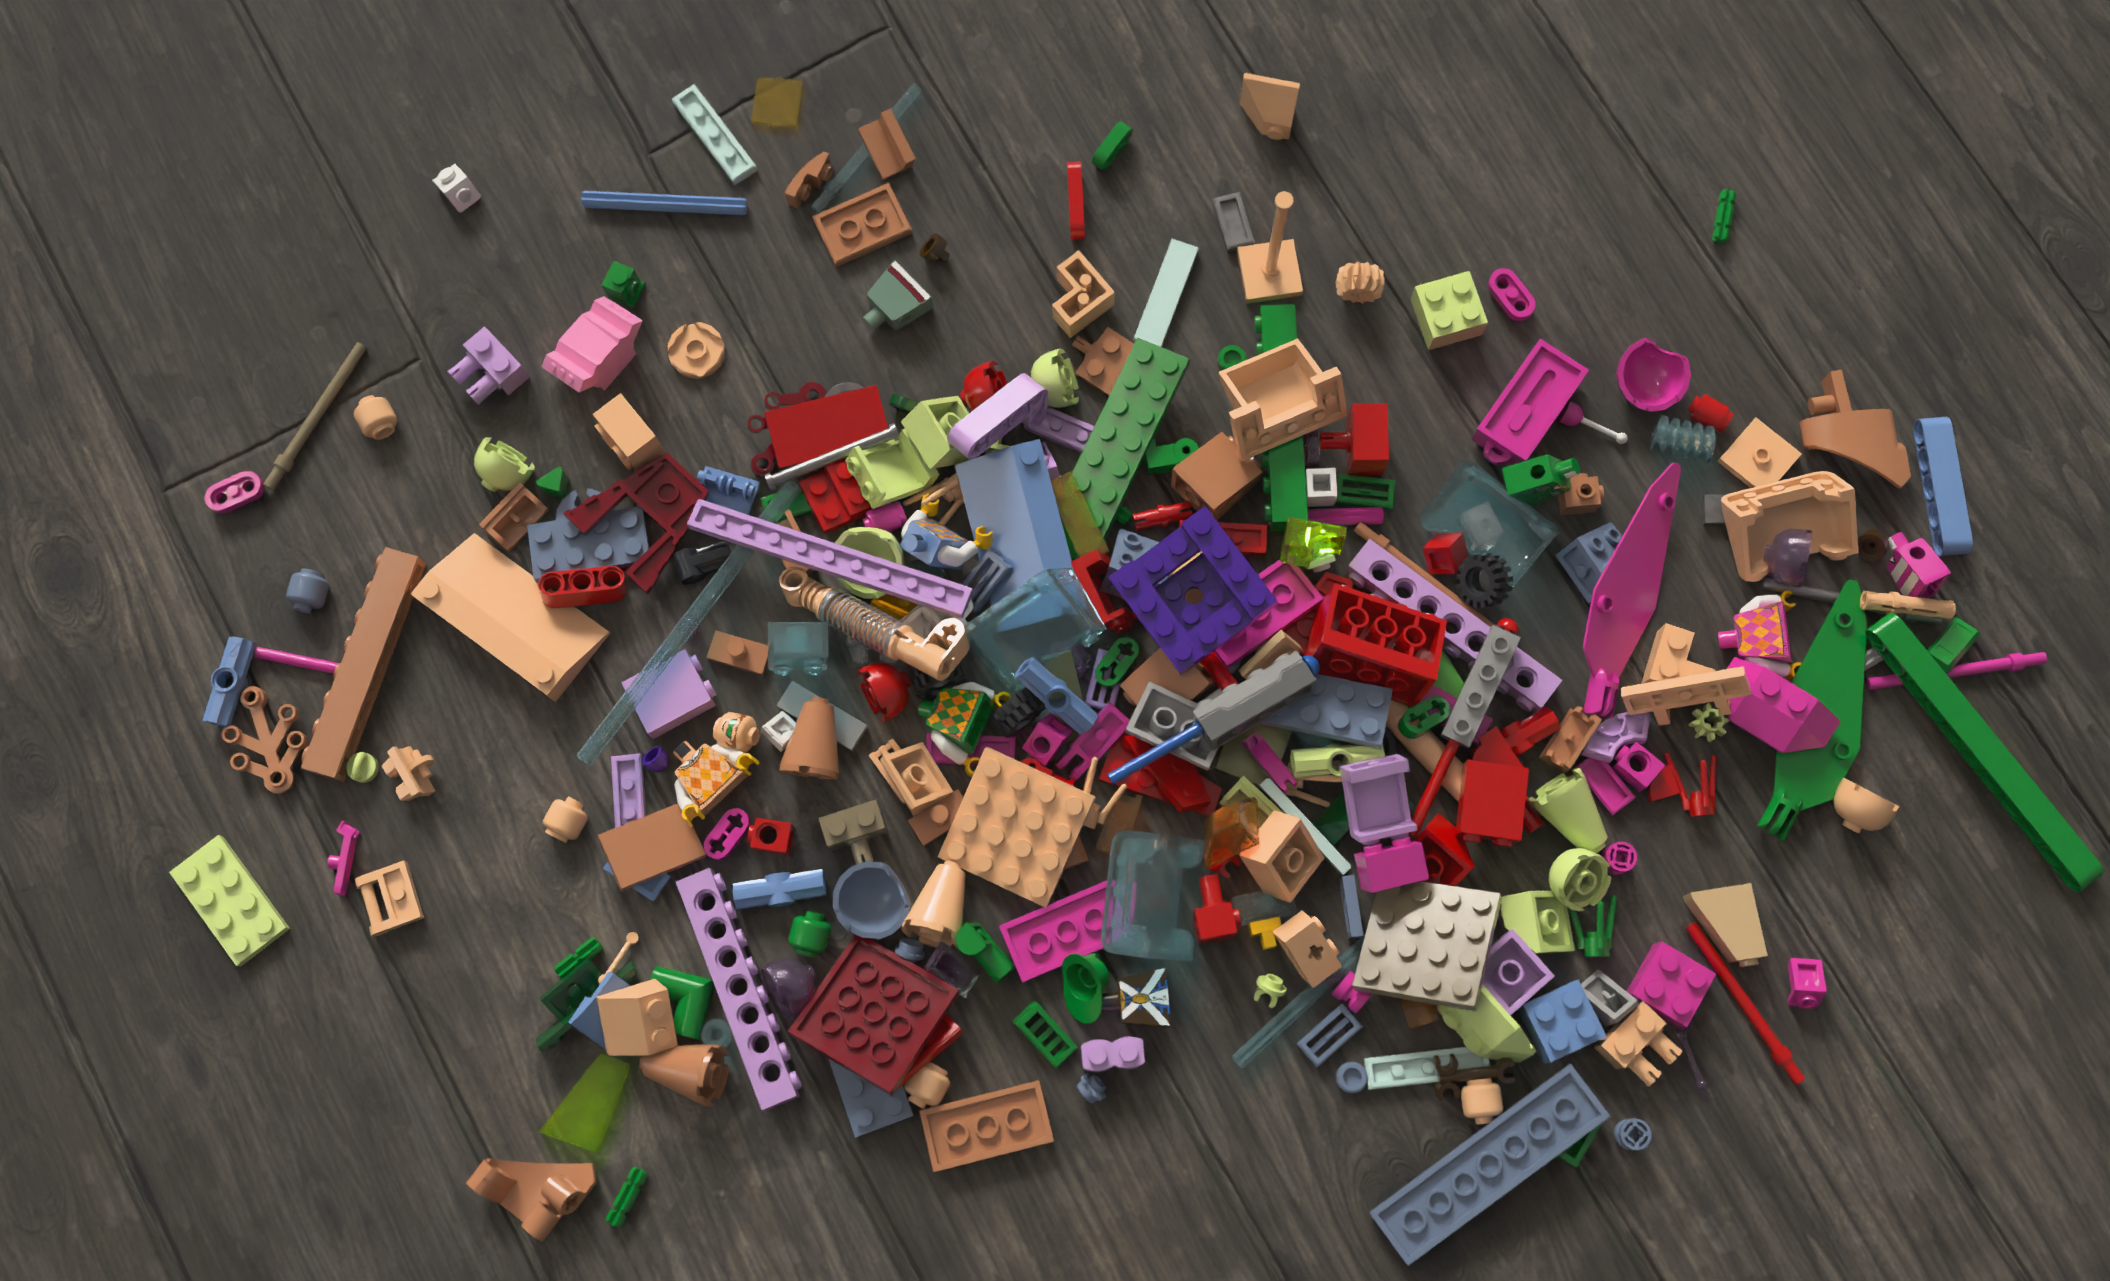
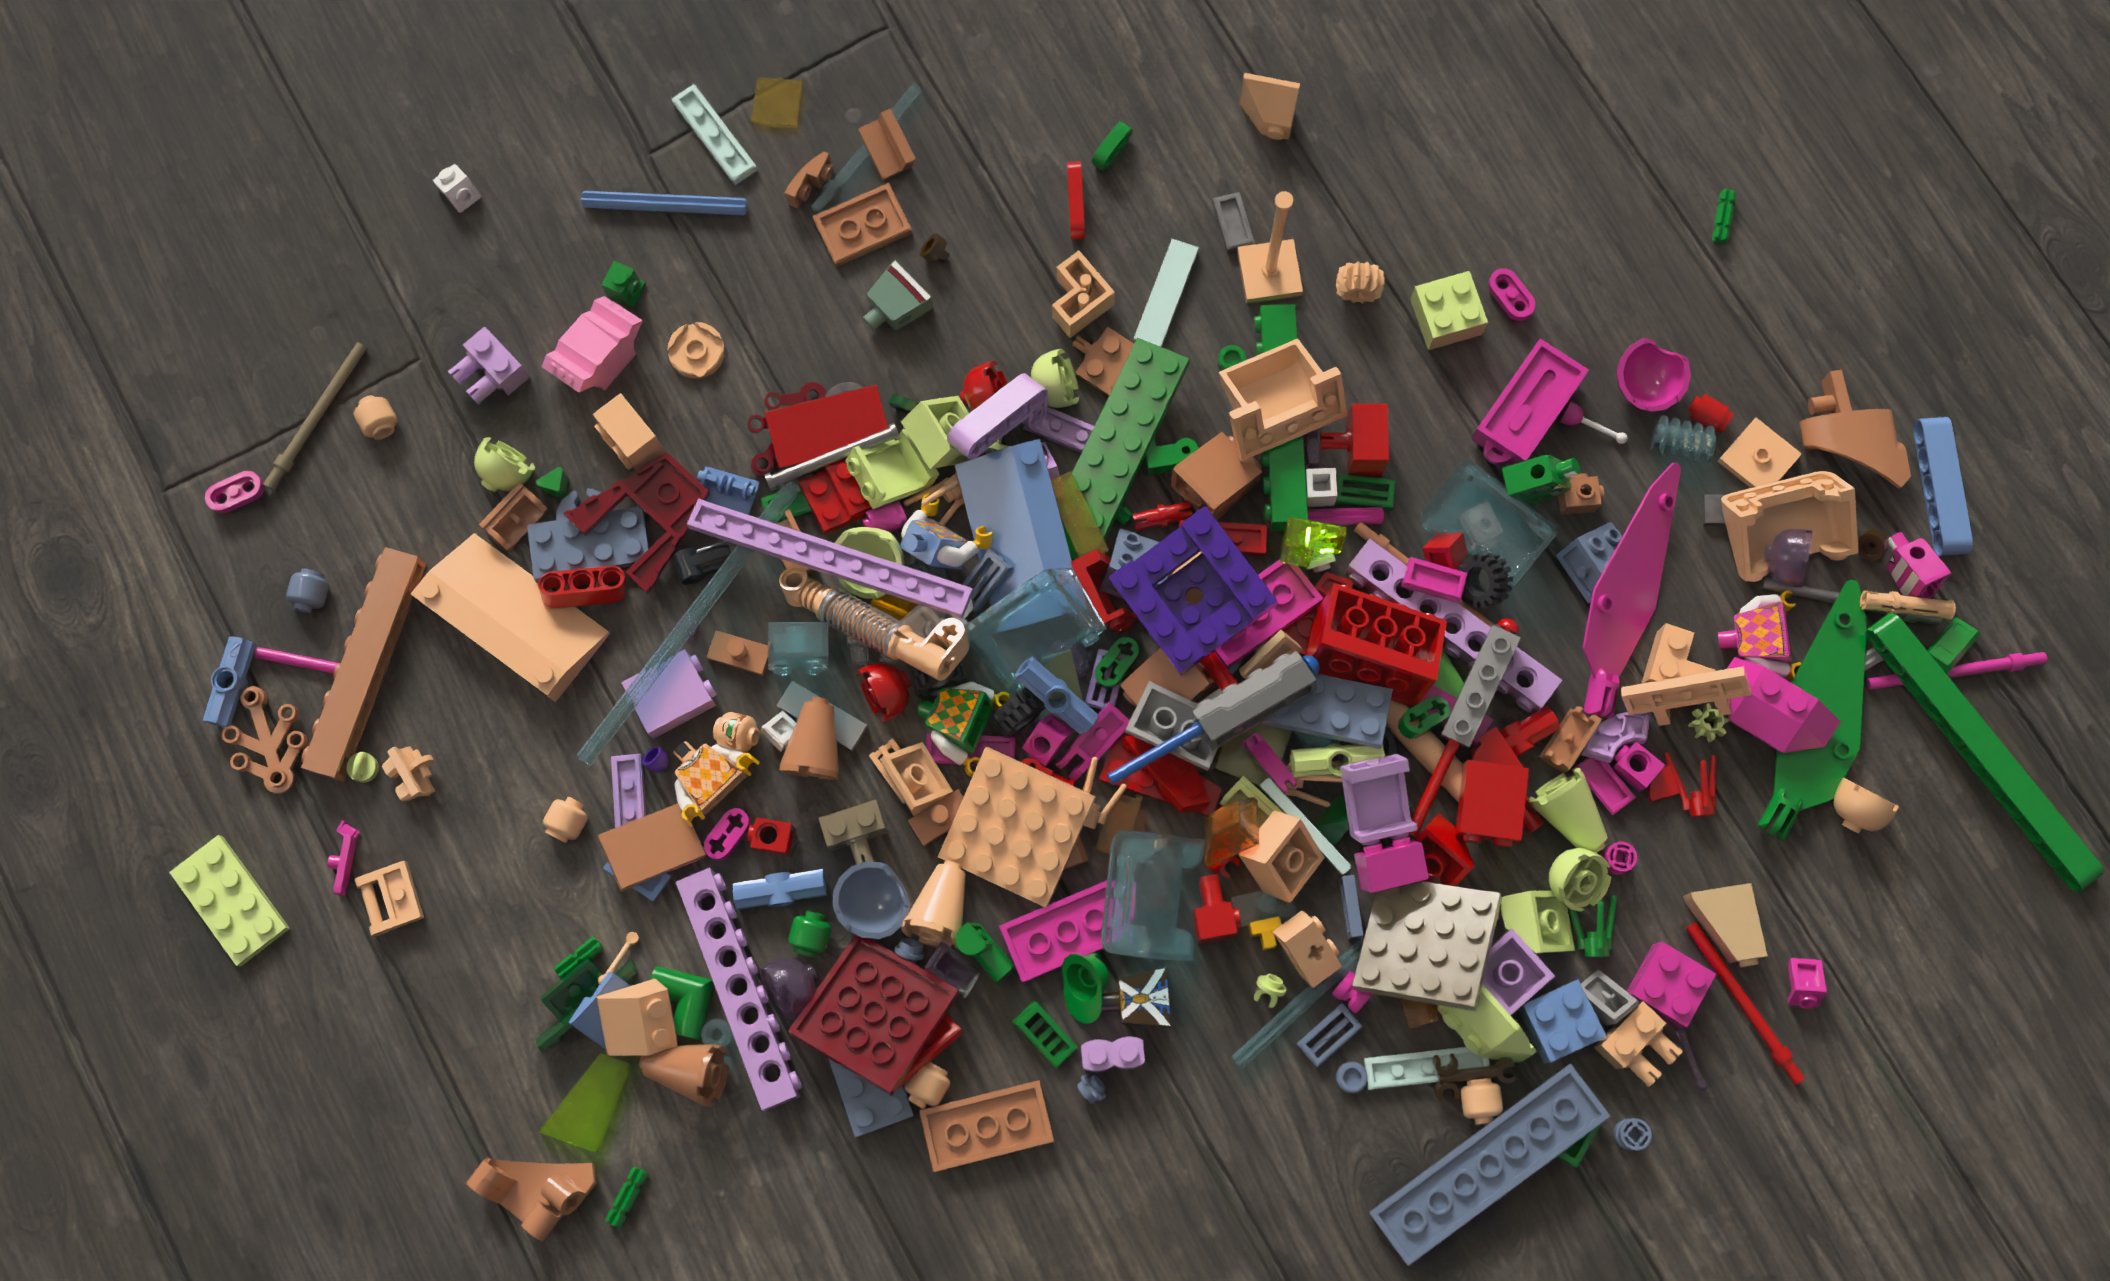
none -> dark pink tile [1401,557,1467,603]

